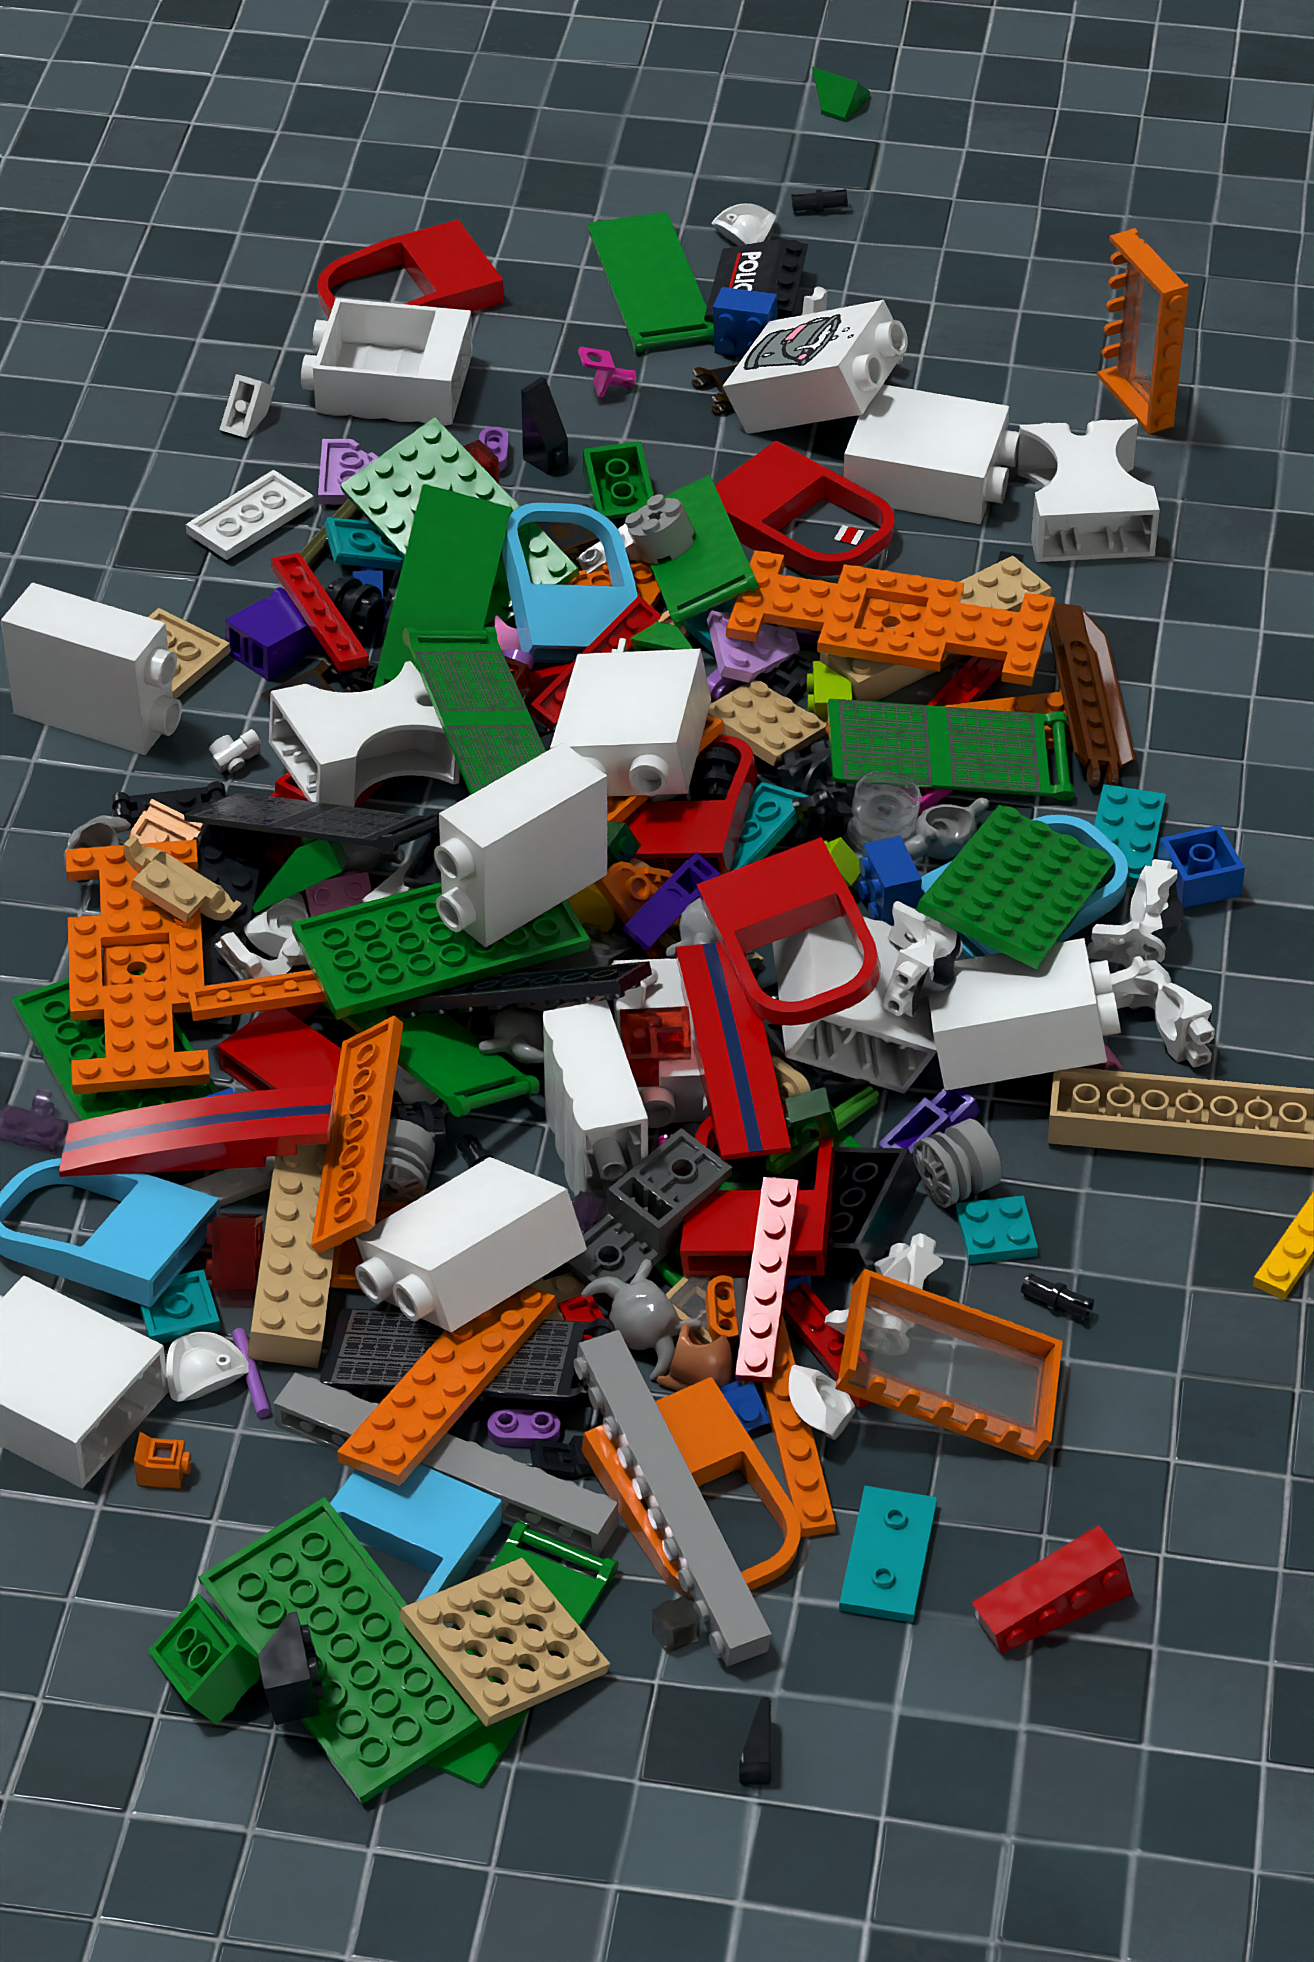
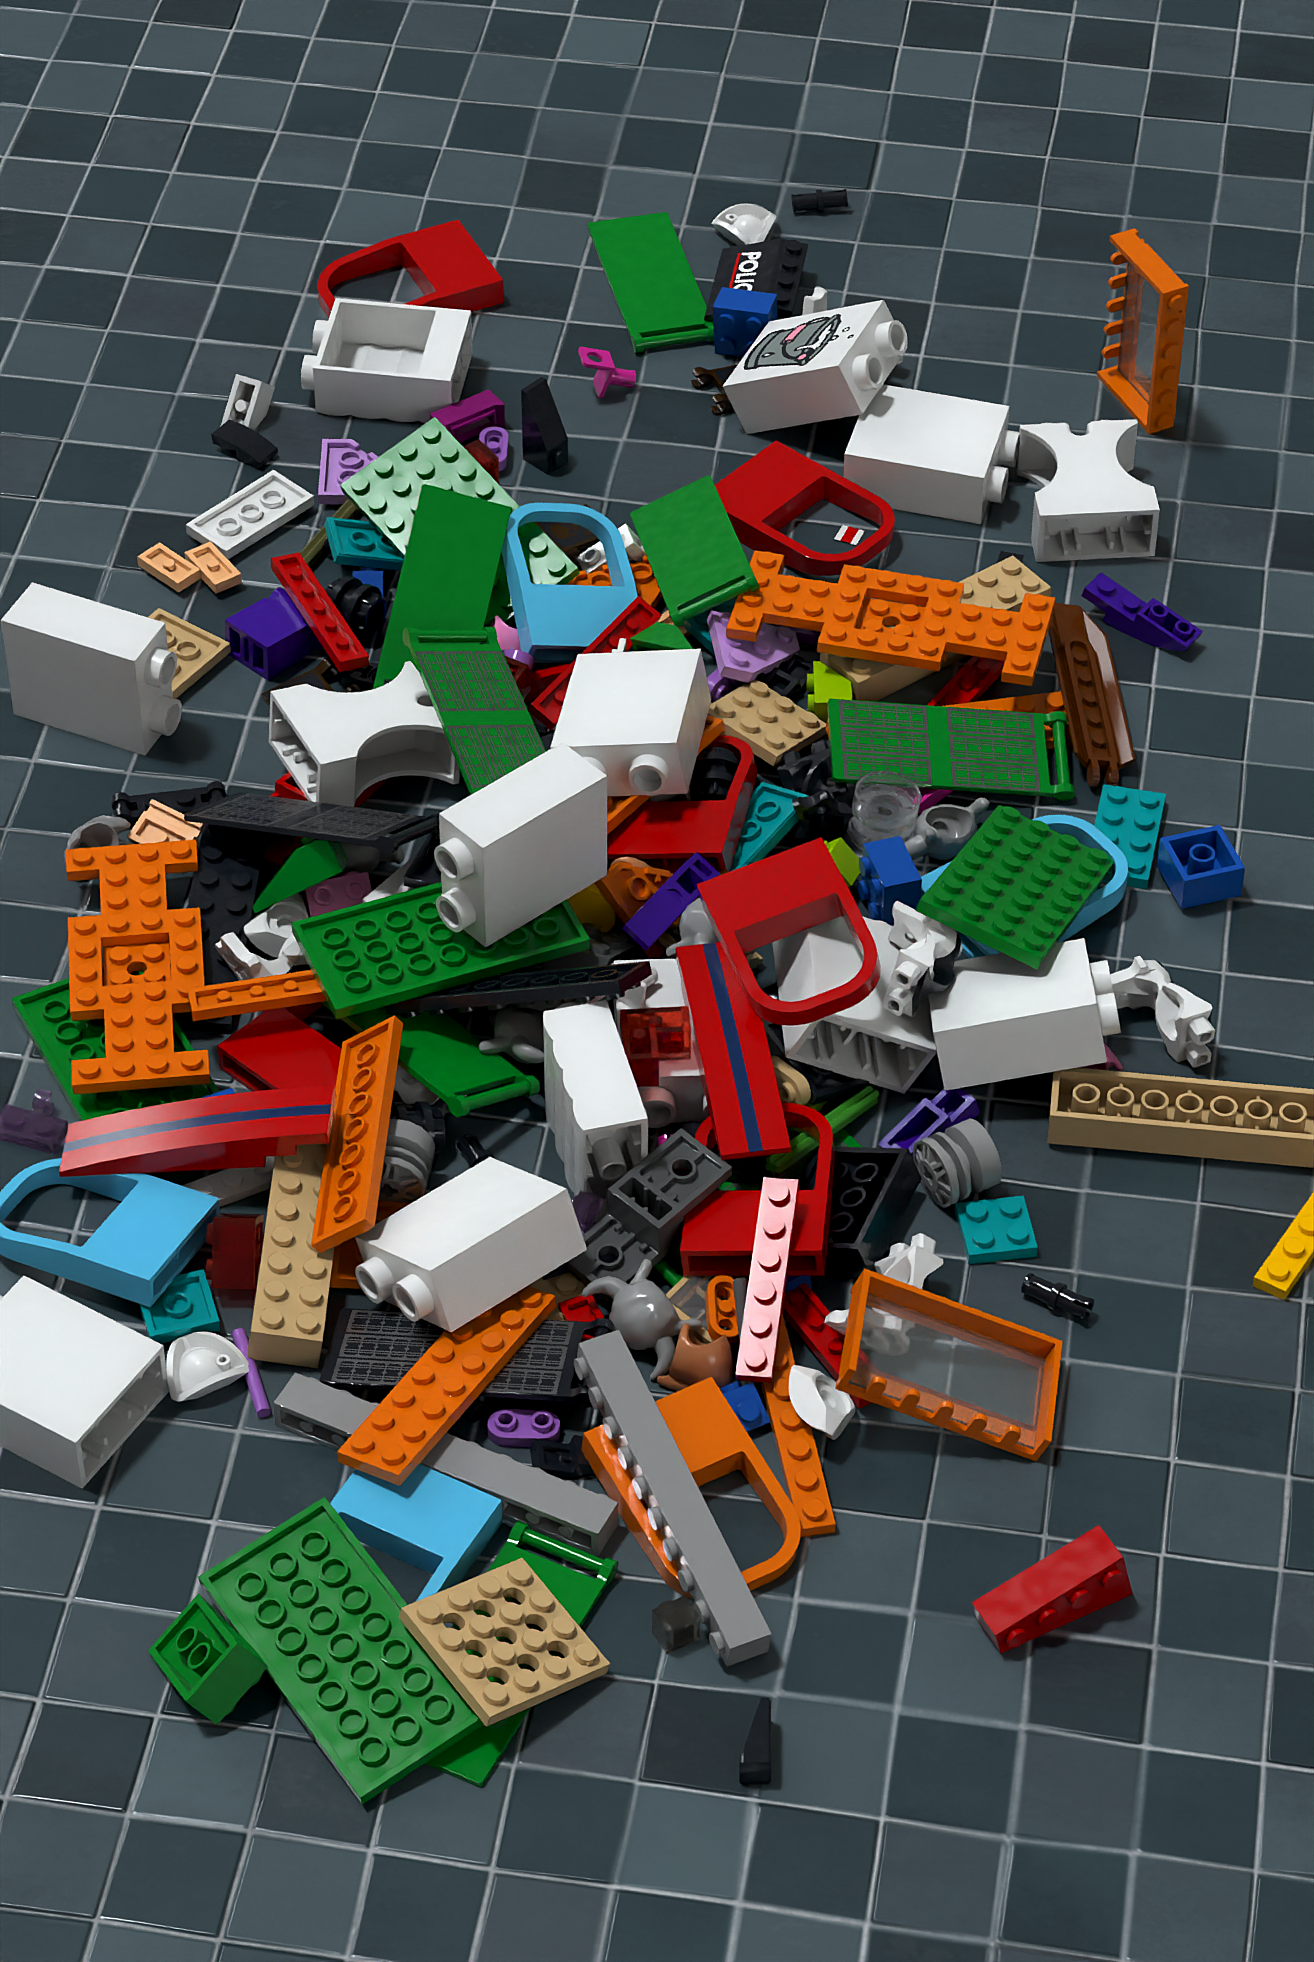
tan plate [124,835,242,922] -> none
orange window [134,1431,192,1489] -> none
white plate [209,729,261,774] -> none
black slope [258,1611,325,1725] -> none
green slope [583,441,654,520] -> none
dark green brick [607,821,641,868] -> none
light grey brick [625,494,696,564] -> none
dark green brick [784,1087,839,1146] -> none
green slope [812,67,870,122] -> none
teal plate [839,1485,937,1623] -> none
white hips [1086,859,1183,968] -> none
none -> light nougat plate [137,542,201,592]
none -> light nougat plate [184,541,242,594]
none -> black slope [211,419,278,468]
none -> magenta window [430,389,505,443]
none -> dark purple slope [1081,572,1203,651]

